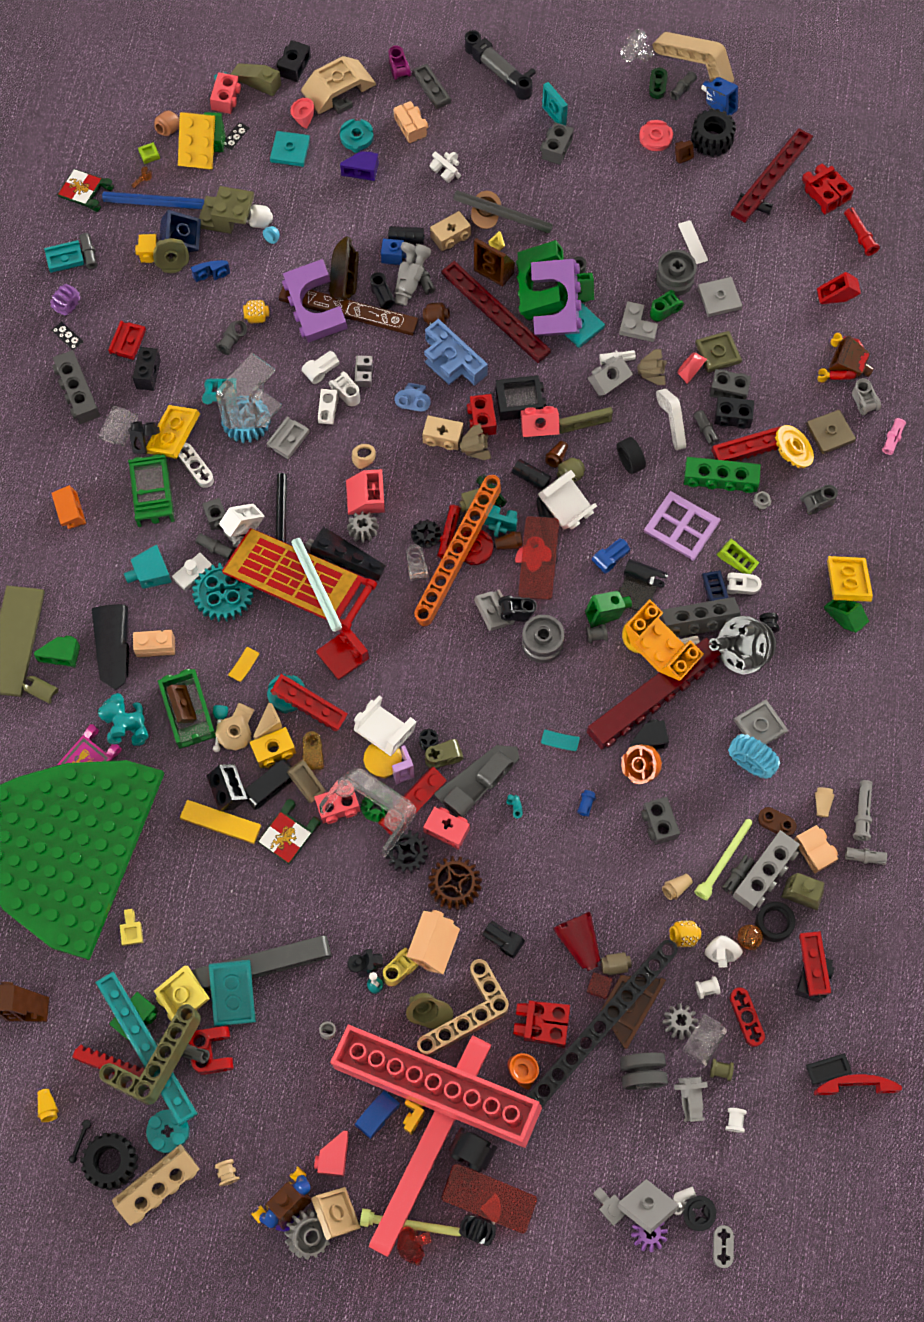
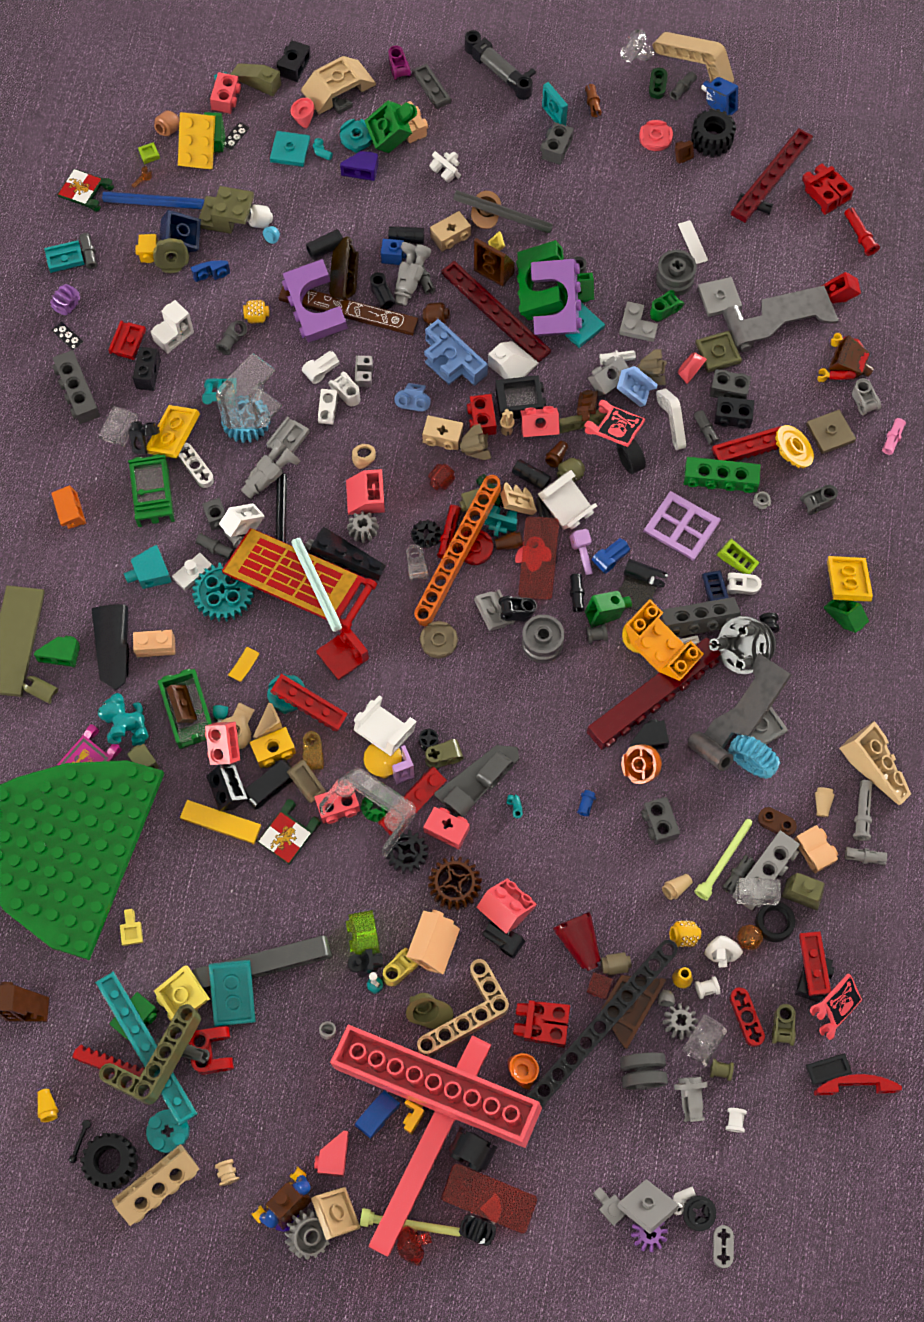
teal sticker [541,729,580,751] -> none
none -> olive brick [127,744,159,769]
none -> white brick [151,300,194,354]
none -> coral brick [205,722,240,765]
none -> light grey piece [240,438,301,499]
none -> black pin [306,229,343,260]
none -> teal arm [313,138,333,161]
none -> clear neon green brick [346,910,380,955]
none -> green brick [364,100,417,153]
none -> dark tan tile [420,621,458,659]
none -> clear red head [428,463,455,491]
none -> coral slope [476,878,537,934]
none -> white slope [488,341,538,379]
none -> tan axle [500,409,514,436]
none -> tan plate [500,482,537,515]
none -> lavender piece [569,529,593,575]
none -> black pin [570,573,585,613]
none -> reddish brown hinge [577,390,598,421]
none -> flag [584,400,645,447]
none -> dark orange pin [585,84,602,117]
none -> light blue bracket [617,366,658,407]
none -> light grey hinge [658,989,675,1007]
none -> yellow cone [672,967,693,988]
none -> flat silver door [688,653,792,771]
none -> flat silver door [723,286,839,352]
none -> clear brick [736,878,781,905]
none -> olive piece [772,1004,796,1046]
none -> coral flag [810,974,862,1040]
none -> tan wedge [839,721,911,805]

